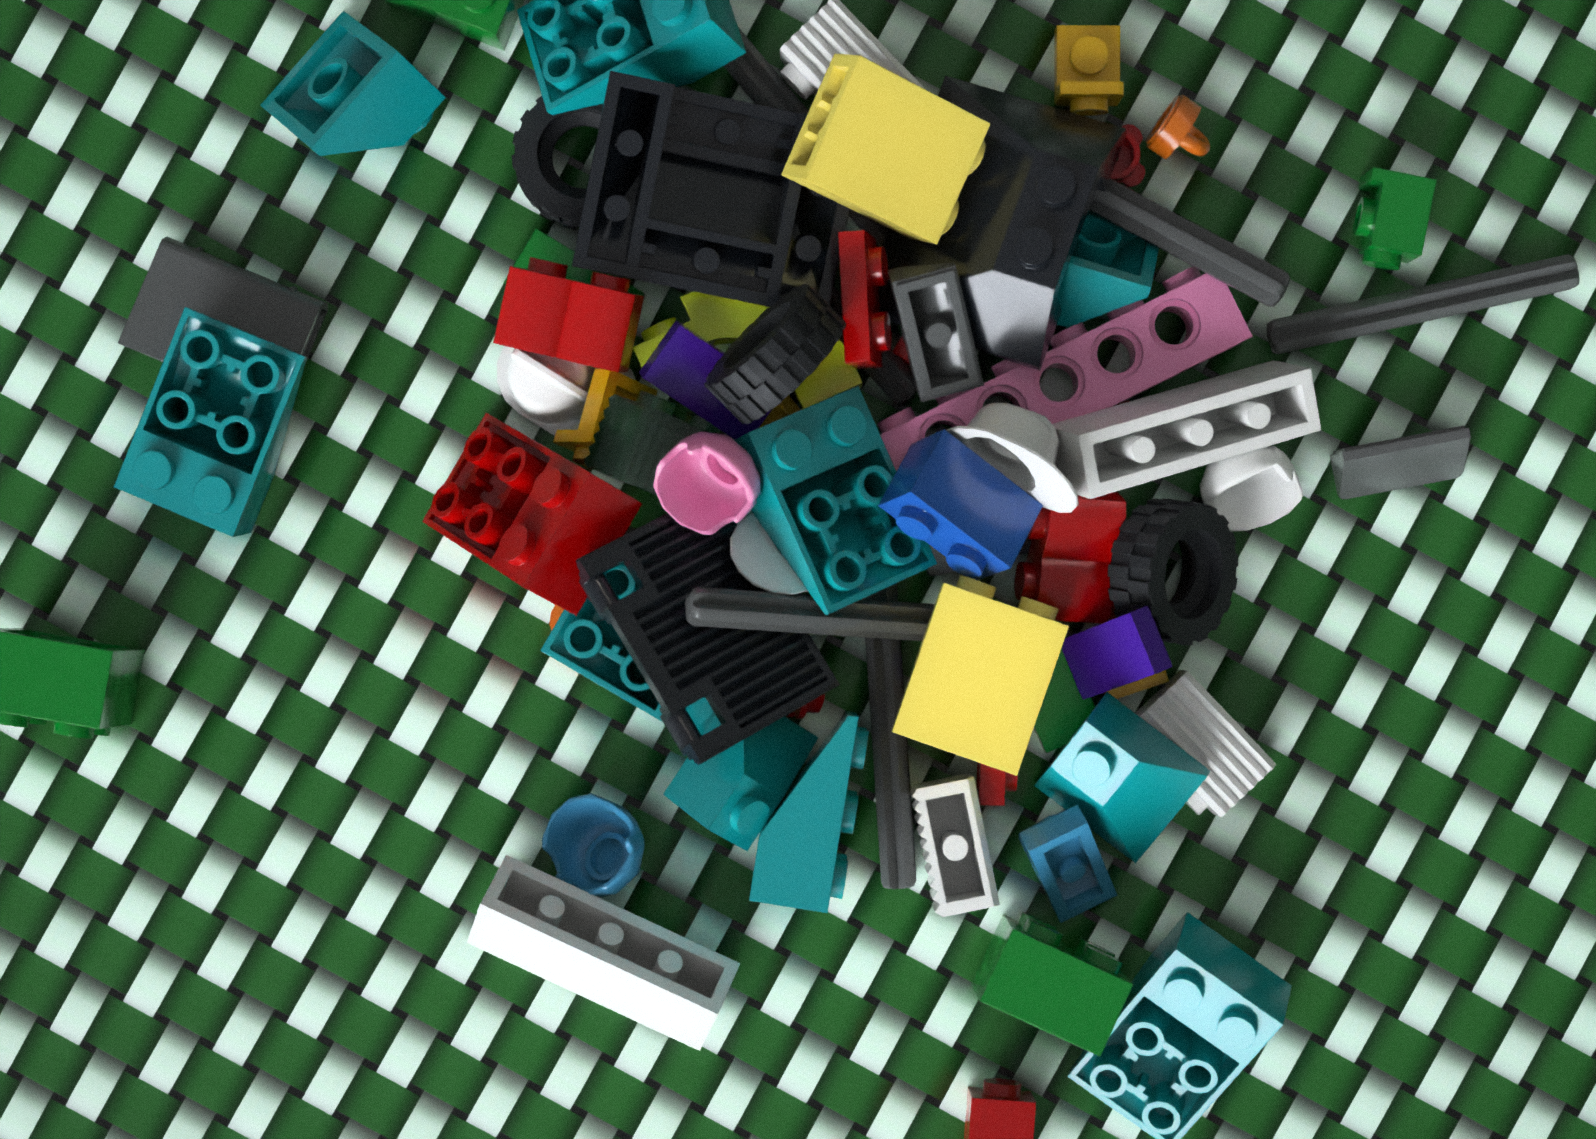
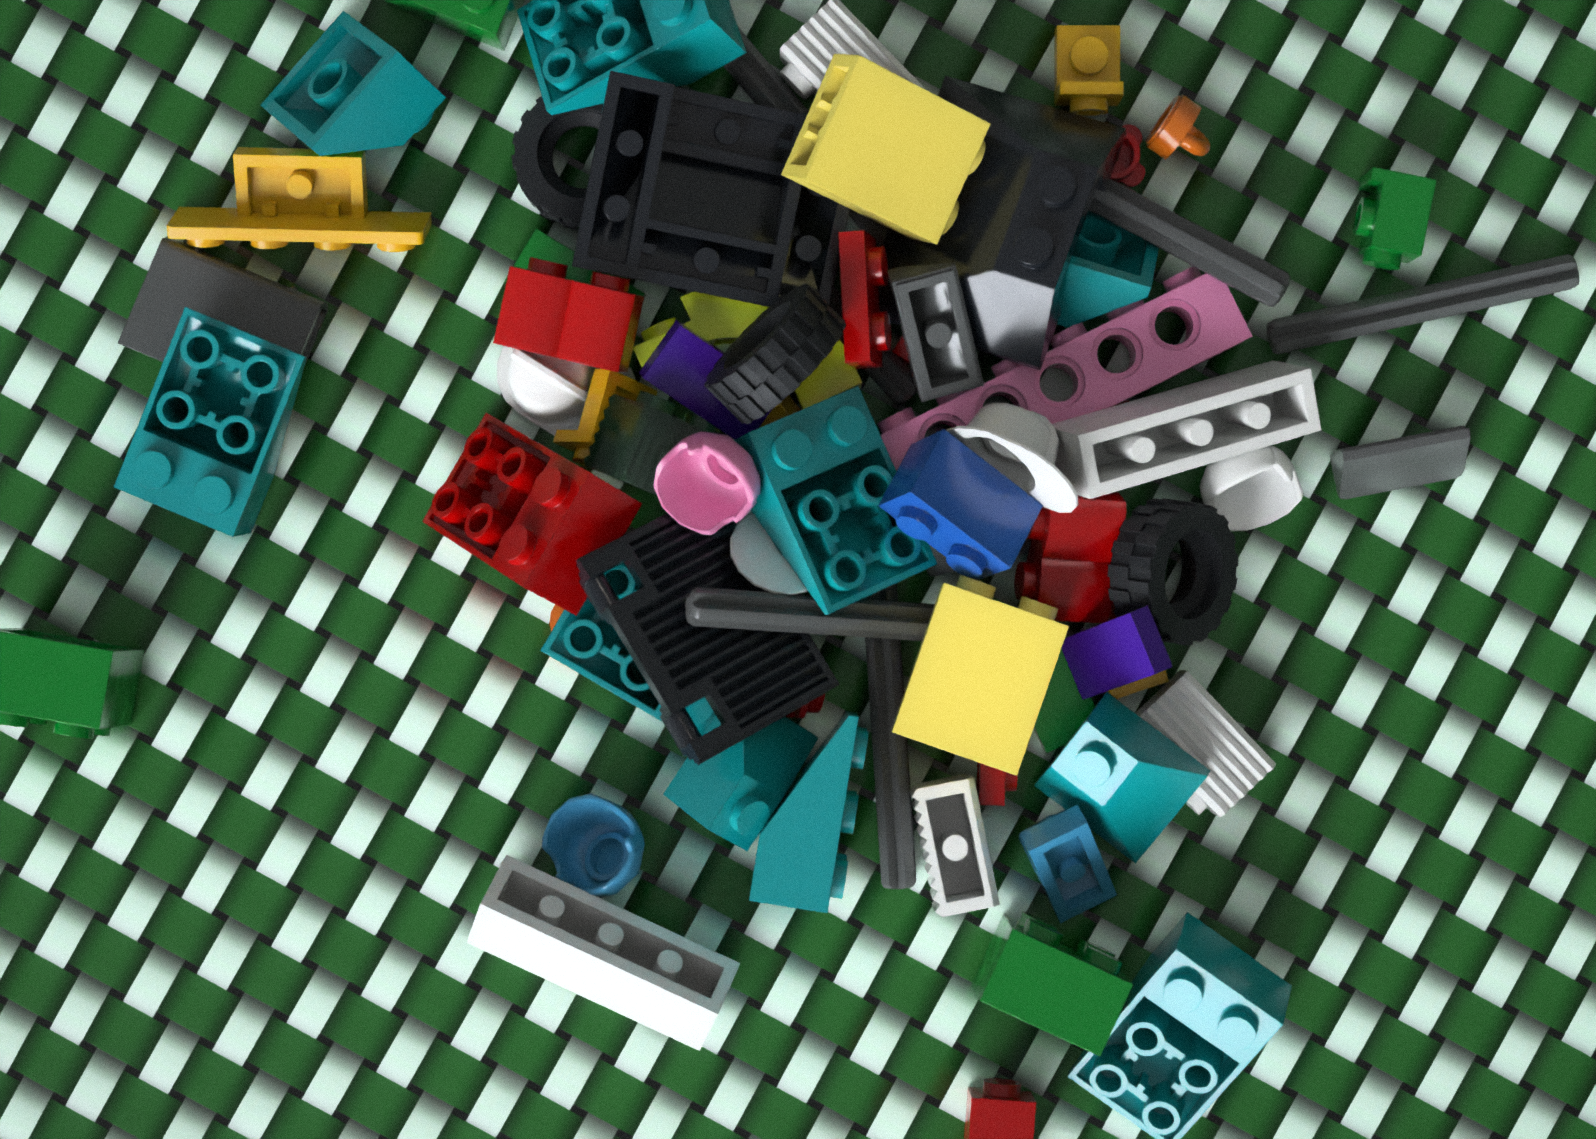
none -> yellow bracket [167,147,432,252]

